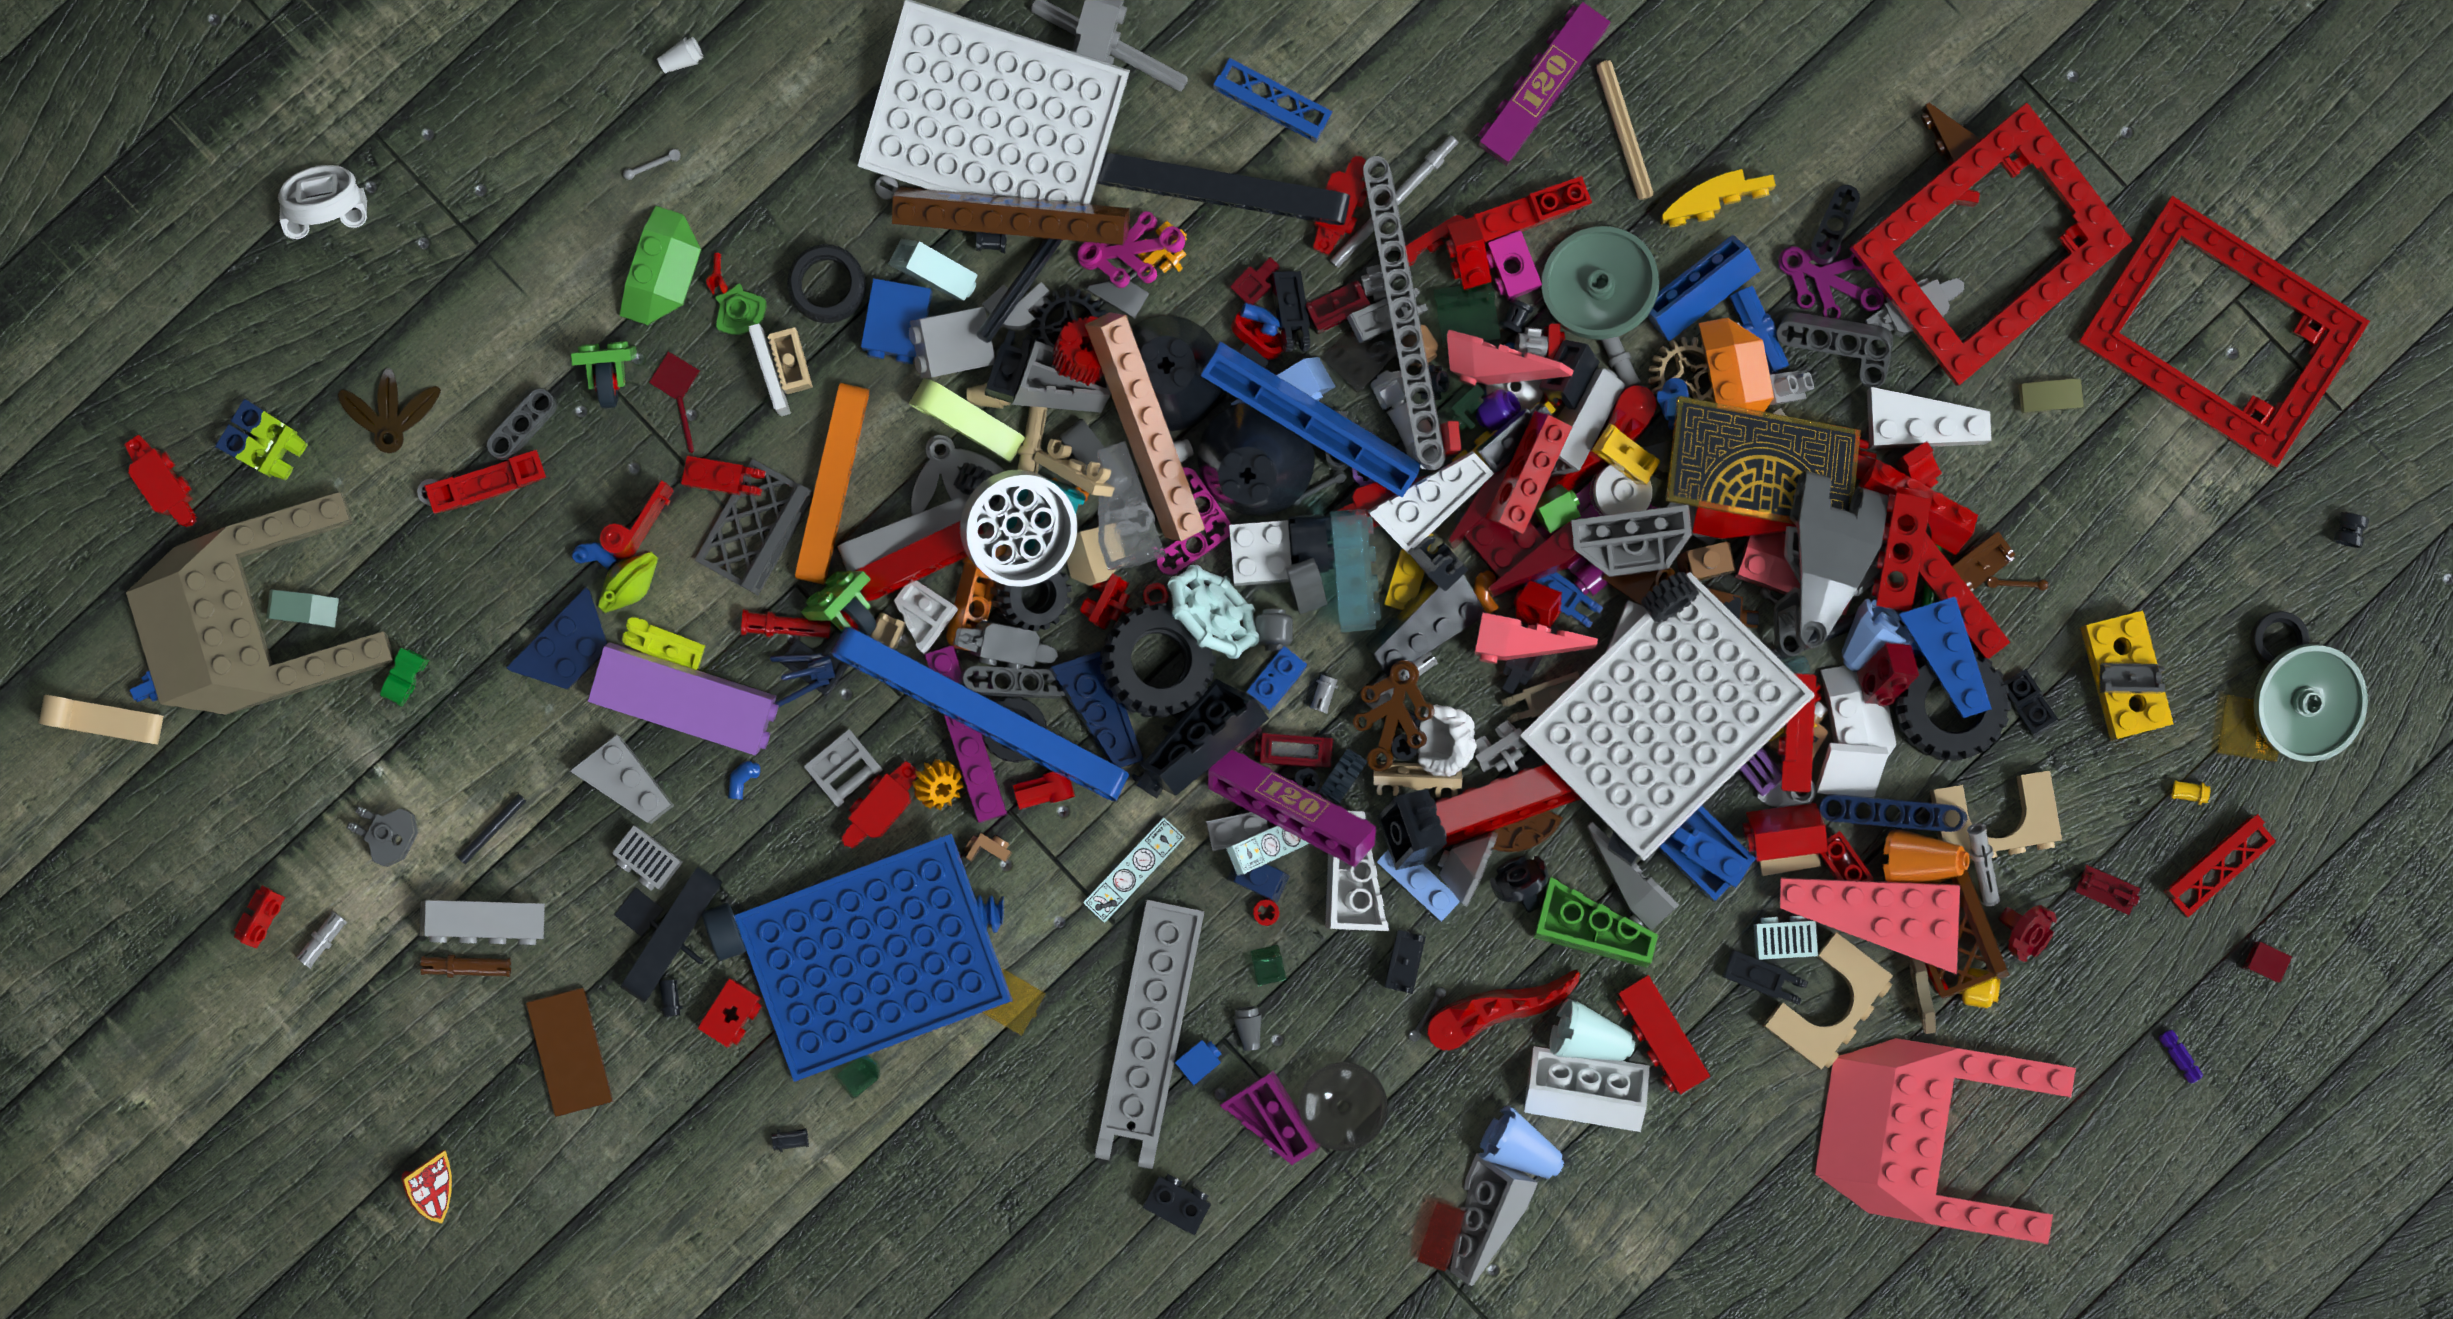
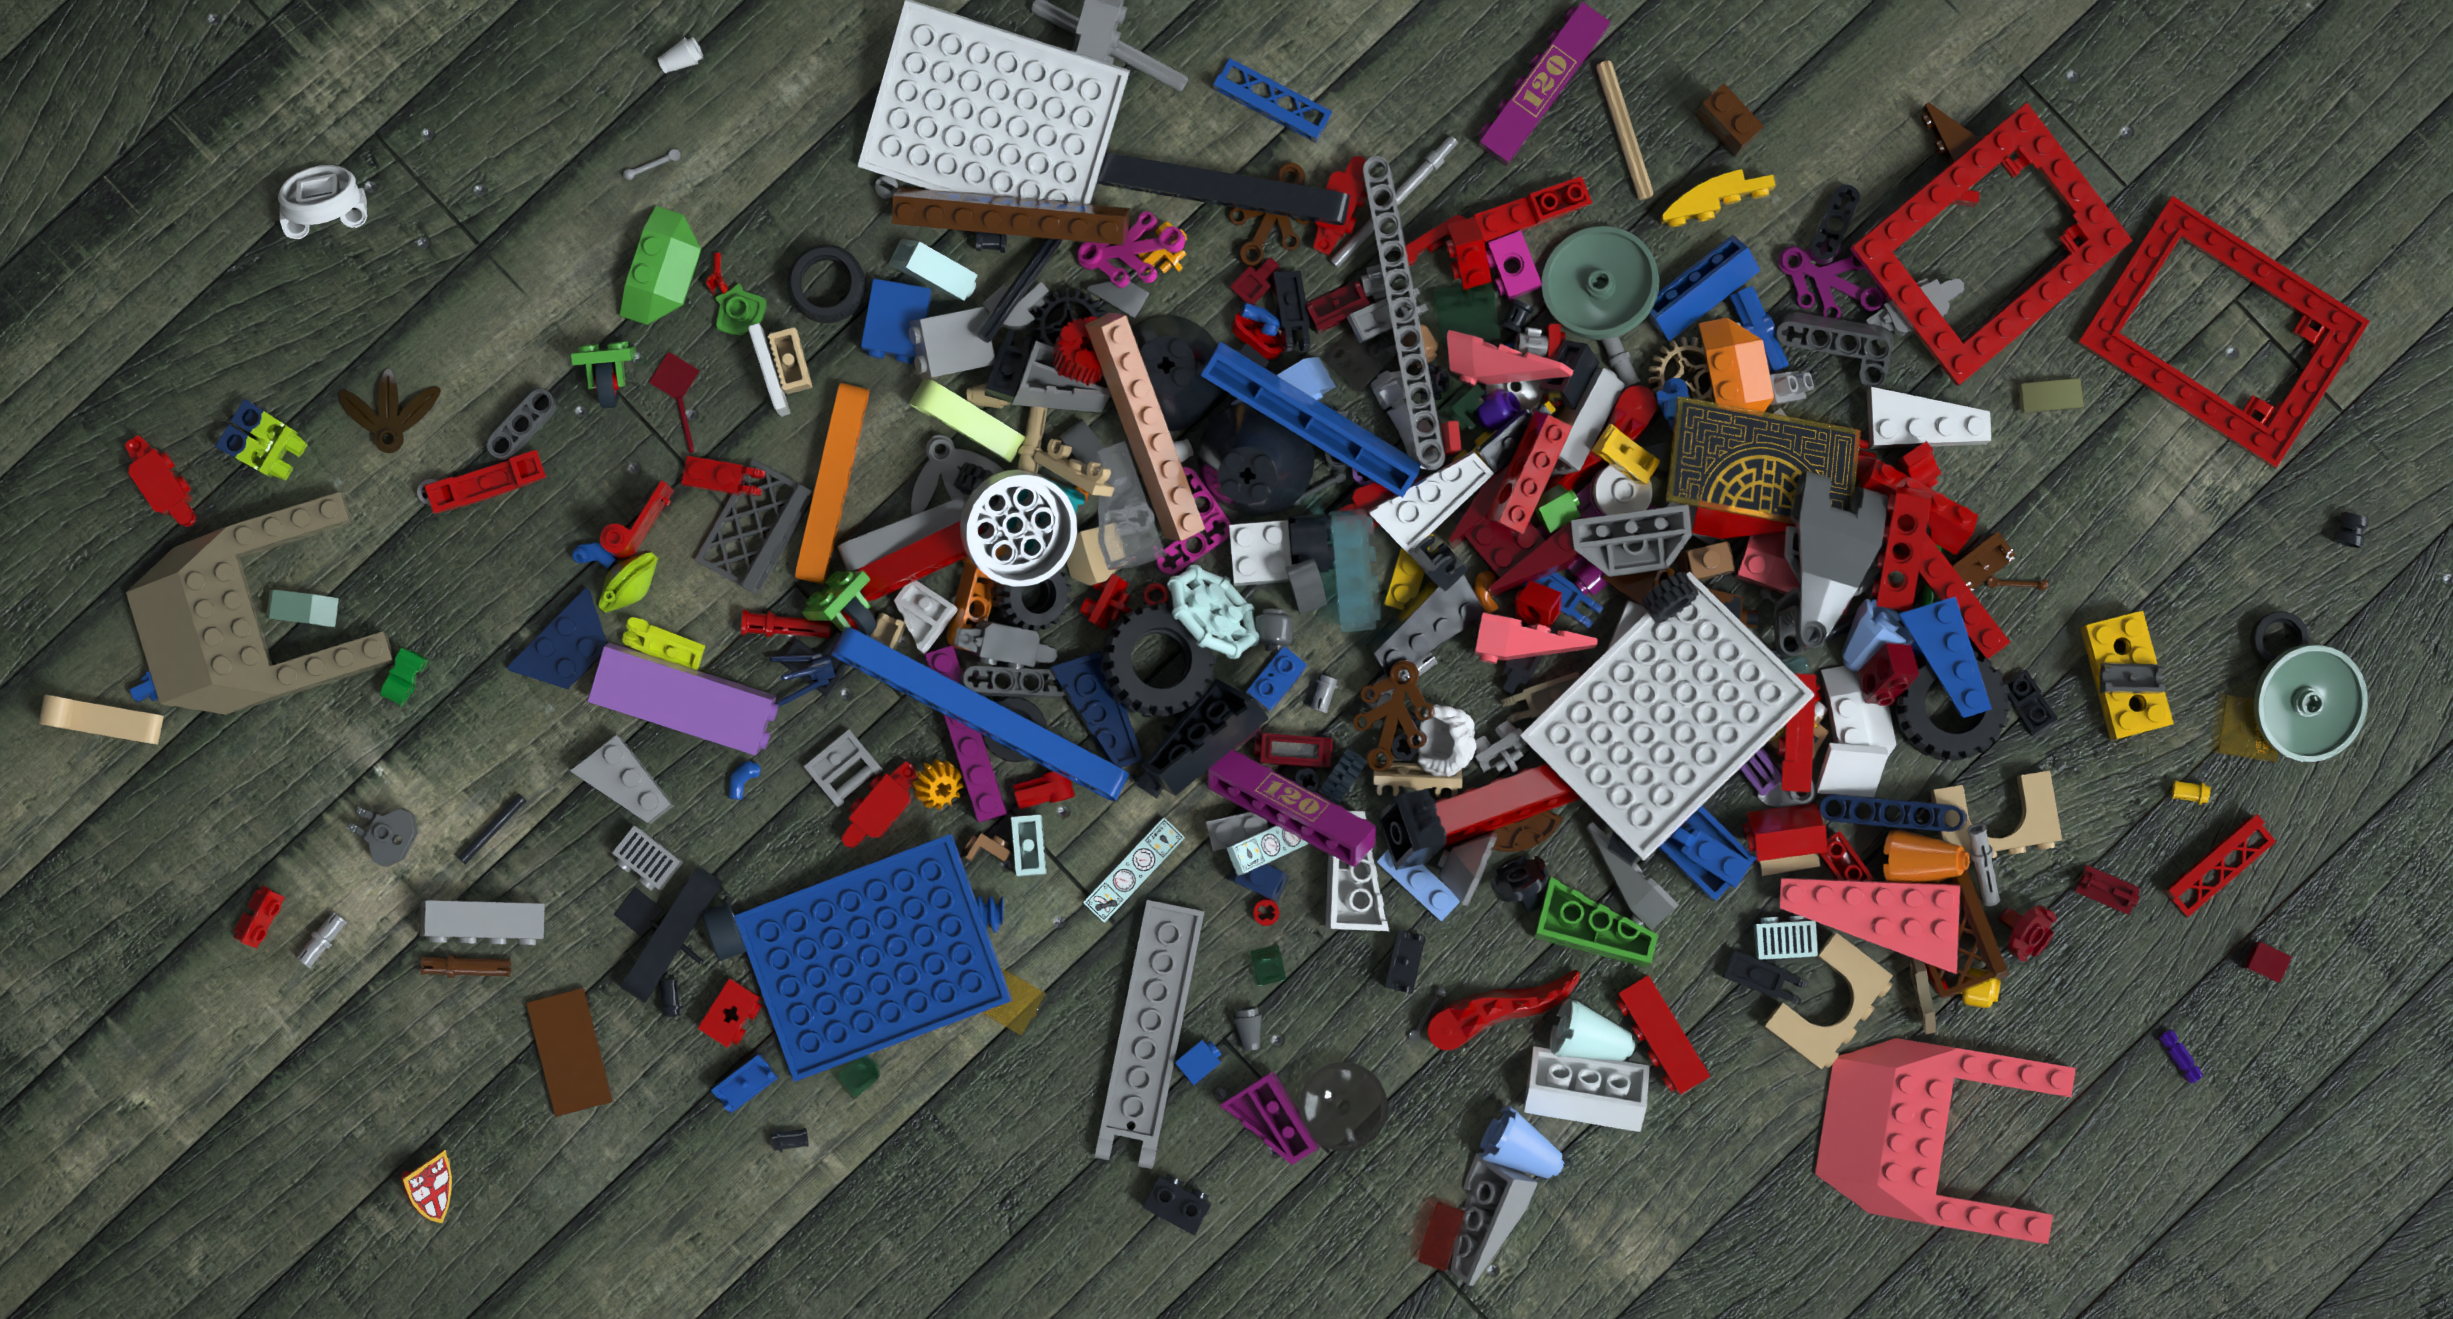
none -> blue hinge [711,1054,779,1113]
none -> light aqua brick [1011,815,1047,877]
none -> reddish brown plant [1230,162,1311,267]
none -> reddish brown brick [1696,83,1764,157]

